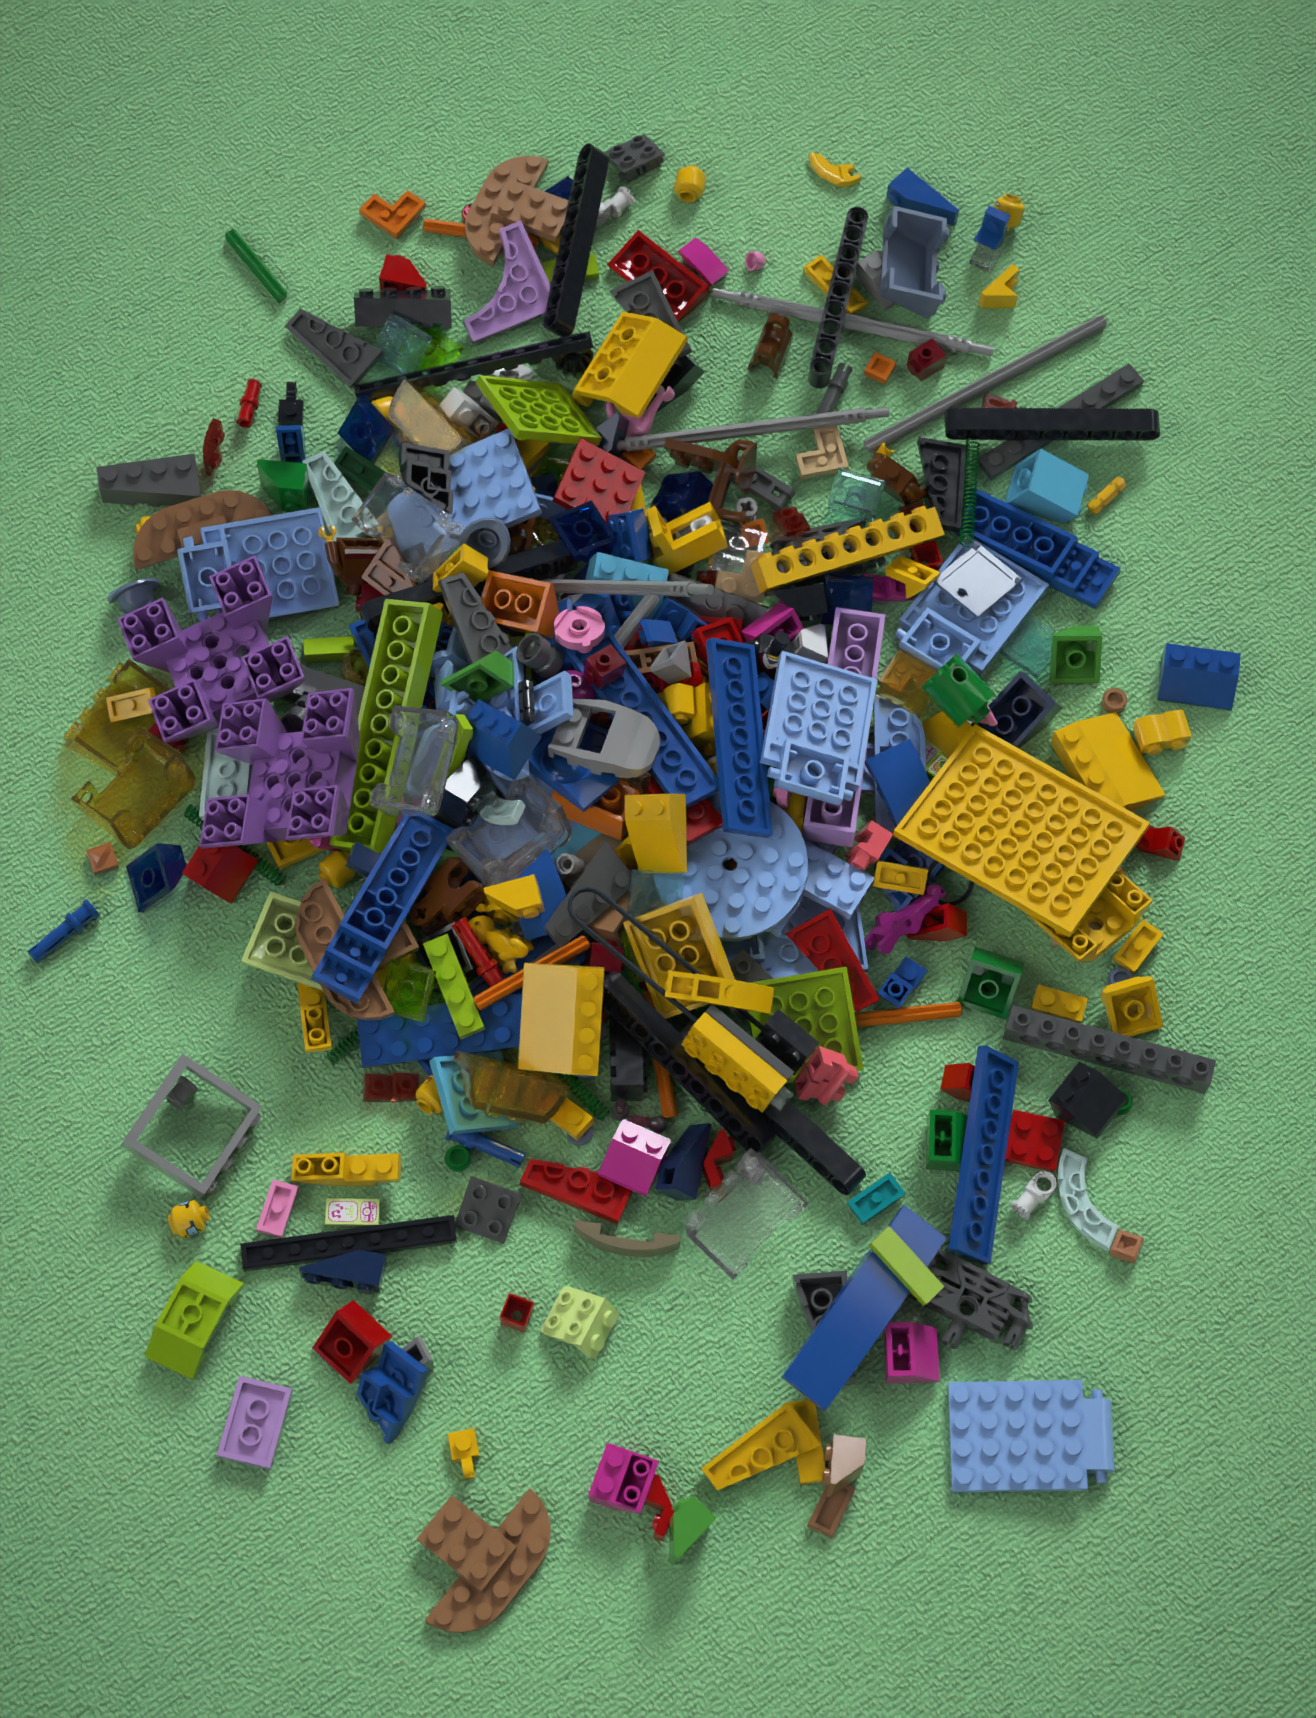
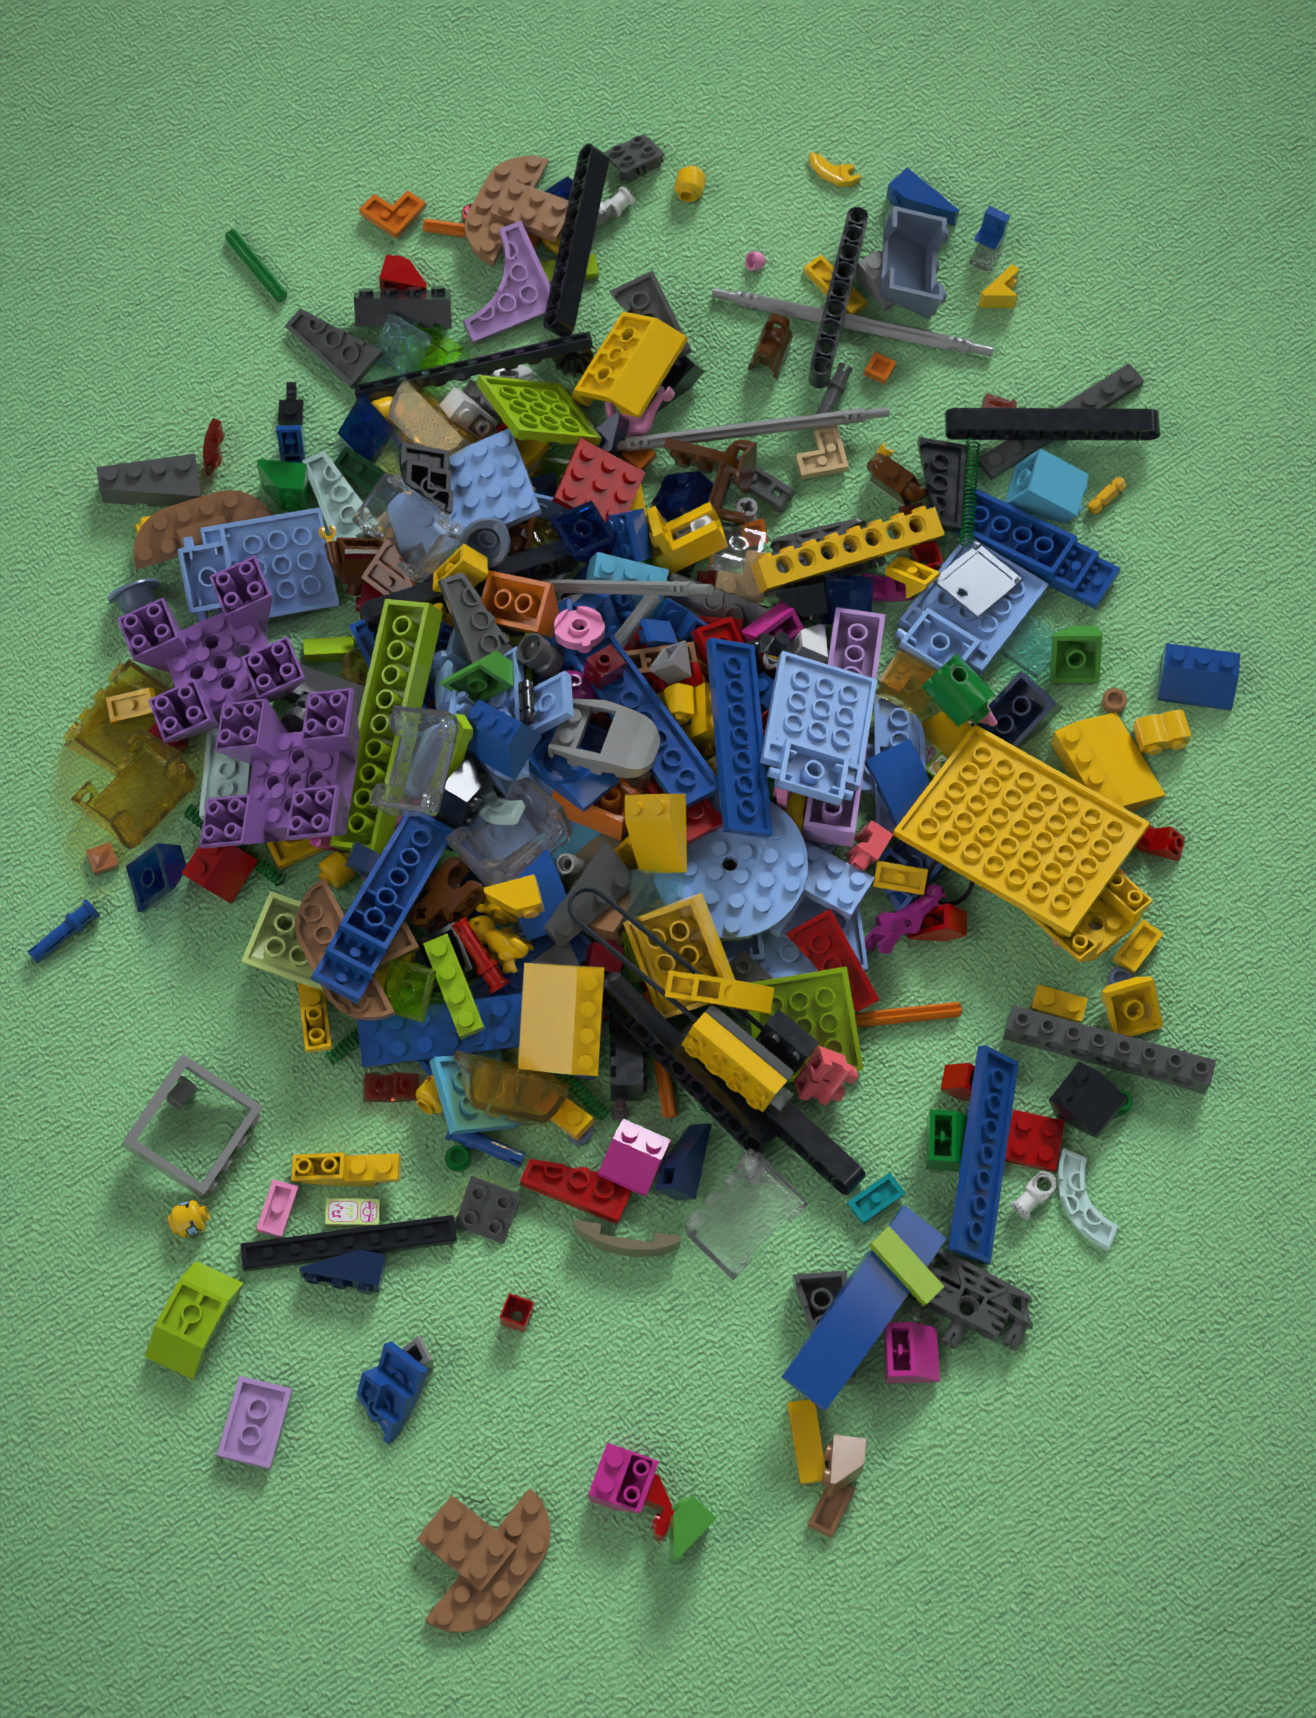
red pin [236,379,262,428] -> none
red slope [312,1300,393,1384] -> none
yellow plate [447,1428,480,1480] -> none
orange axle [474,936,590,1010] -> none
yellowish green bracket [541,1286,620,1360] -> none
red slope [607,230,711,322] -> none
piece [627,1115,667,1134] -> none
dark pink slope [677,237,729,287] -> none
yellow wing [701,1401,821,1491] -> none
red slope [702,1129,736,1194] -> none
clear red slope [772,506,810,537] -> none
clear light blue slope [827,467,886,523] -> none
light grey axle [864,315,1107,453] -> none
blue slope [877,956,927,1008] -> none
dark red brick [907,339,947,382] -> none
light blue plate [948,1380,1115,1493] -> none
green slope [957,947,1024,1020] -> none
yellow head [994,194,1025,231] -> none
nougat tile [1110,1229,1144,1264] -> none

